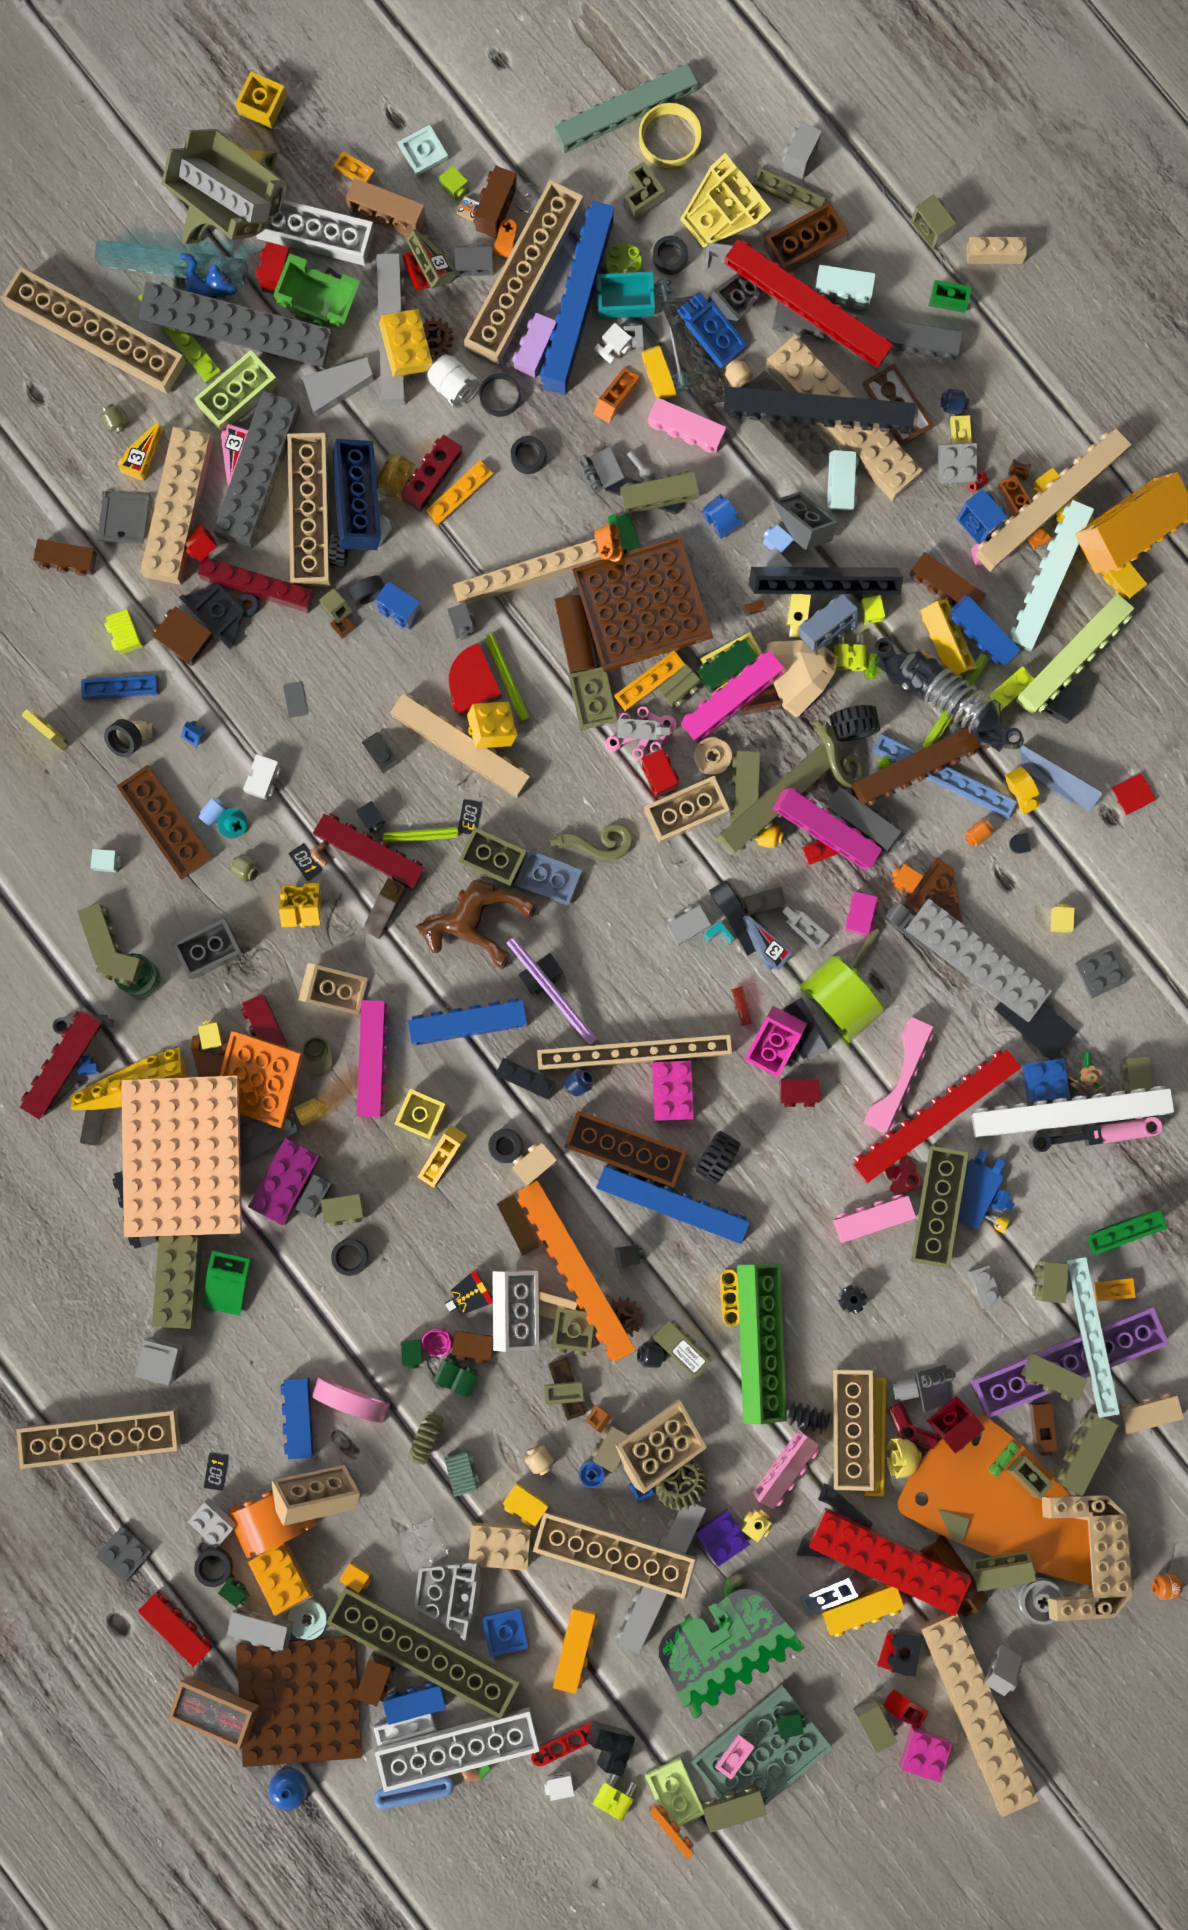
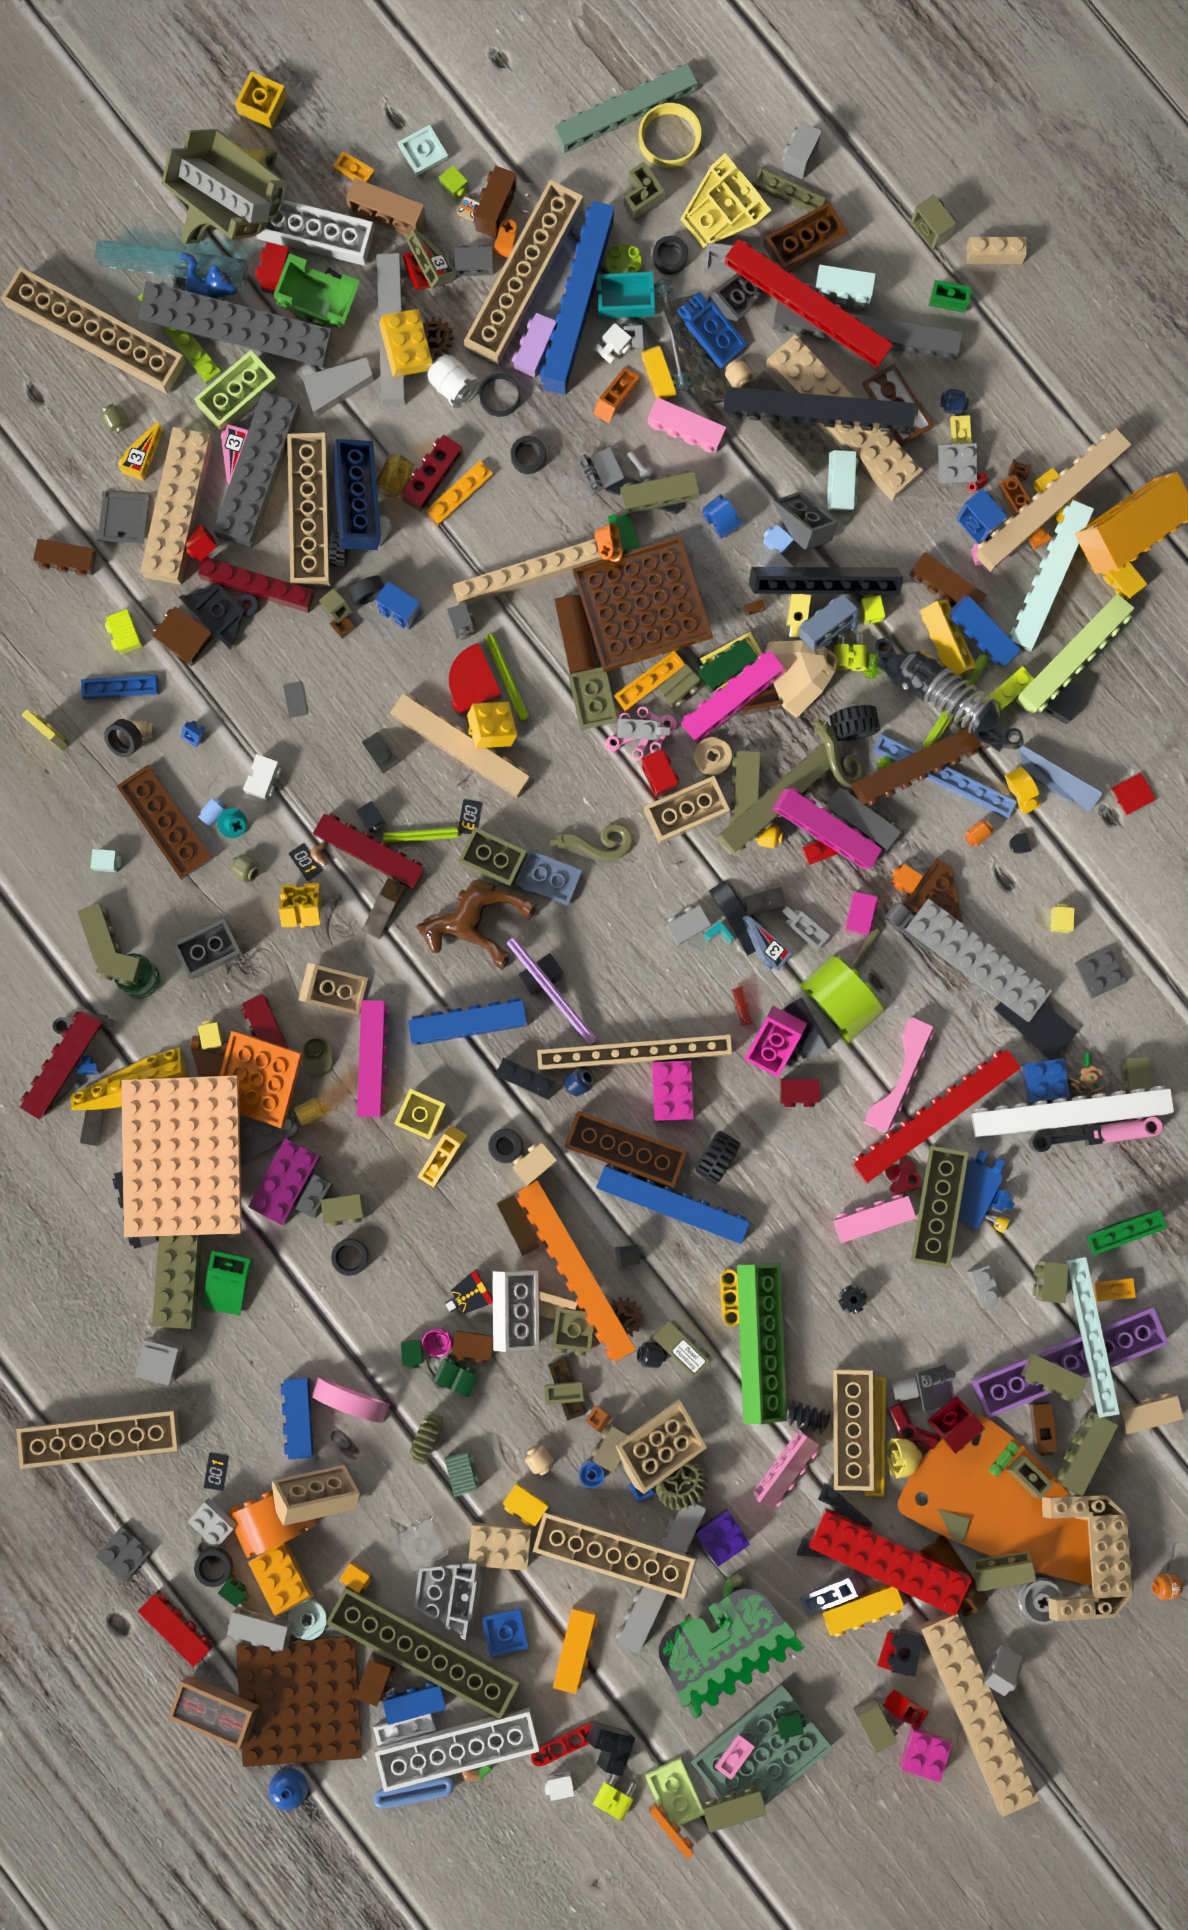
light yellow brick [741,1509,772,1542] -> none

